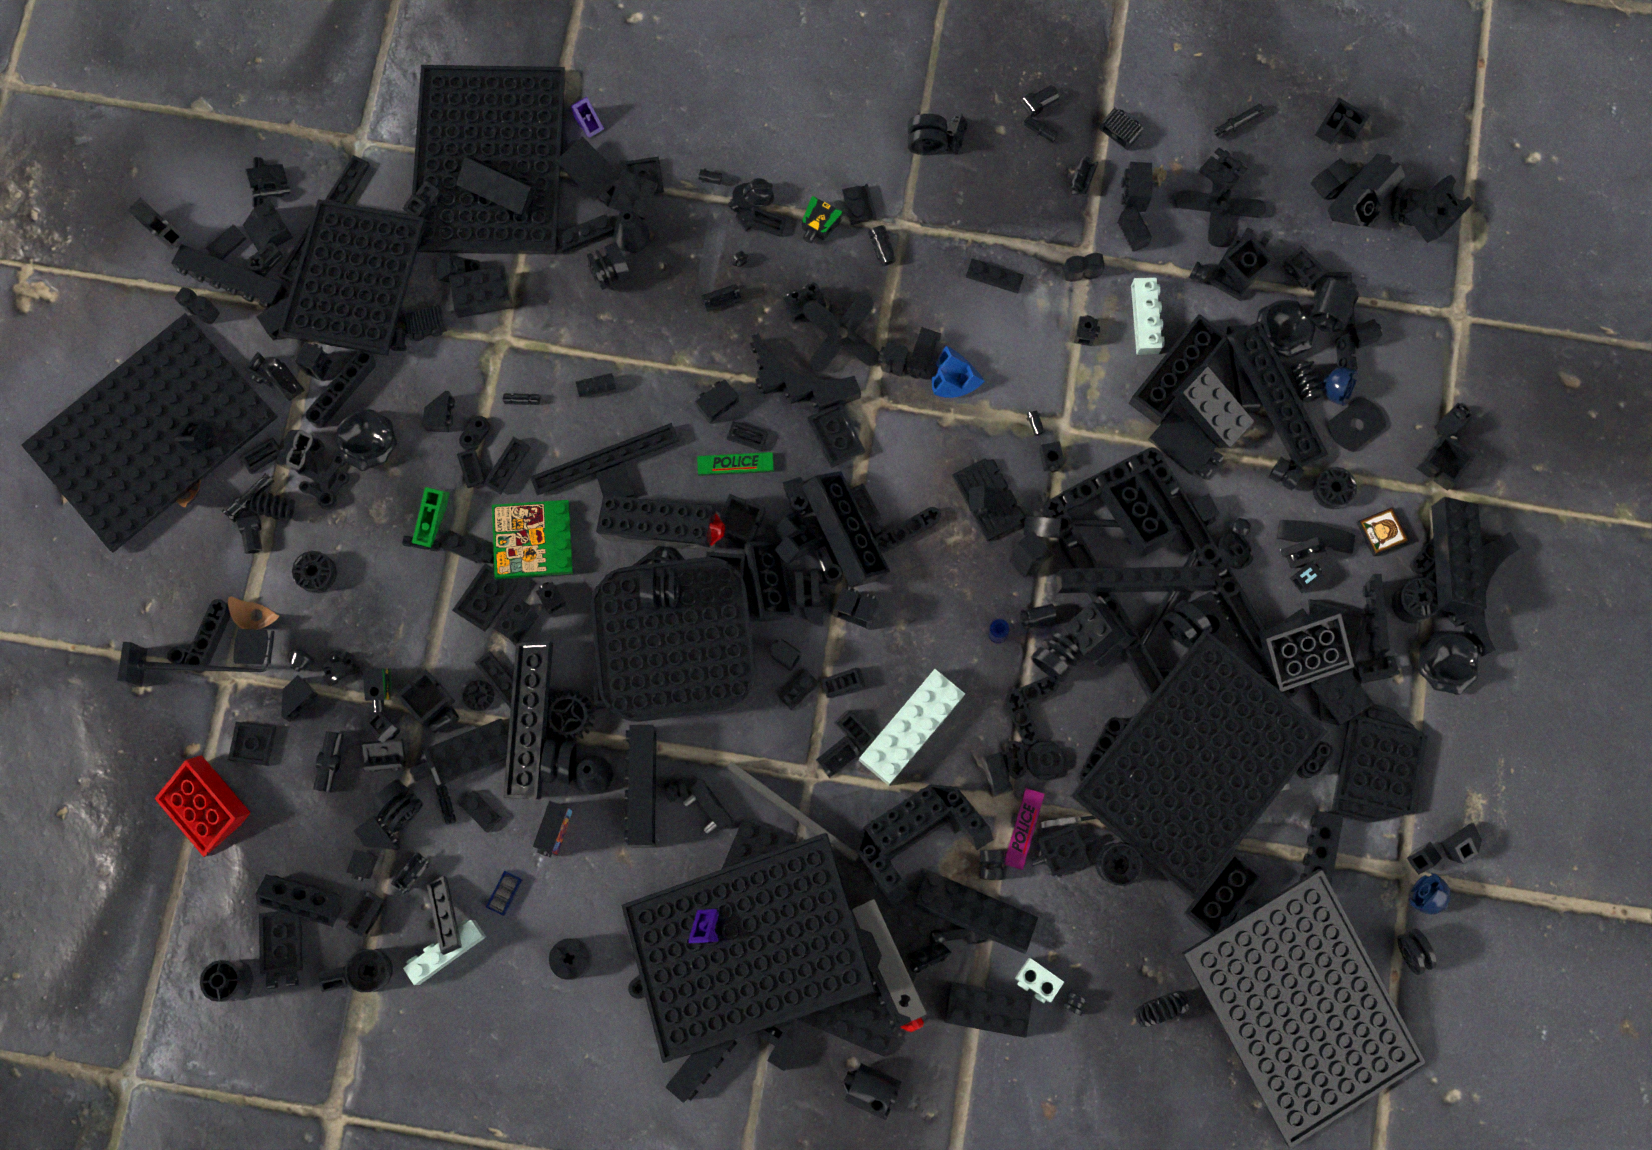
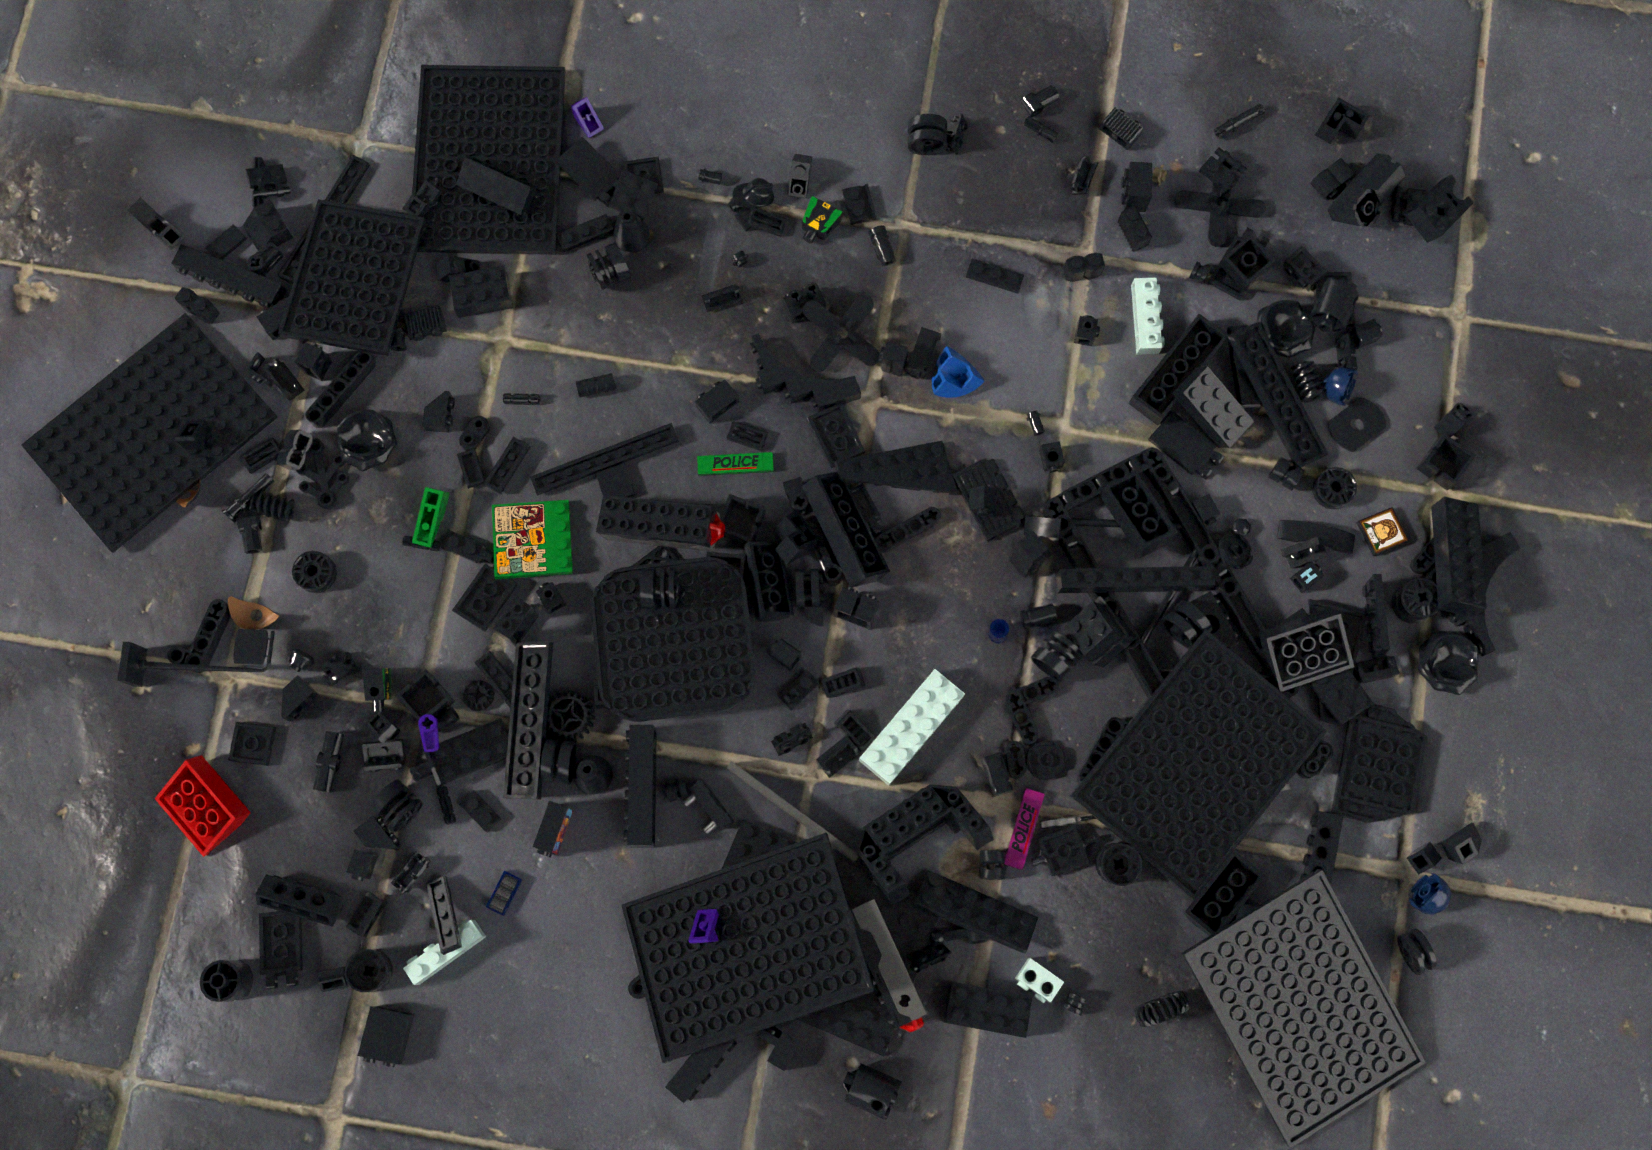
black brick [549,938,592,980] -> none
none -> black brick [358,1006,414,1067]
none -> dark purple piece [418,714,439,752]
none -> black hinge [771,723,813,756]
none -> black slope [788,154,813,198]
none -> black wing [834,441,958,495]

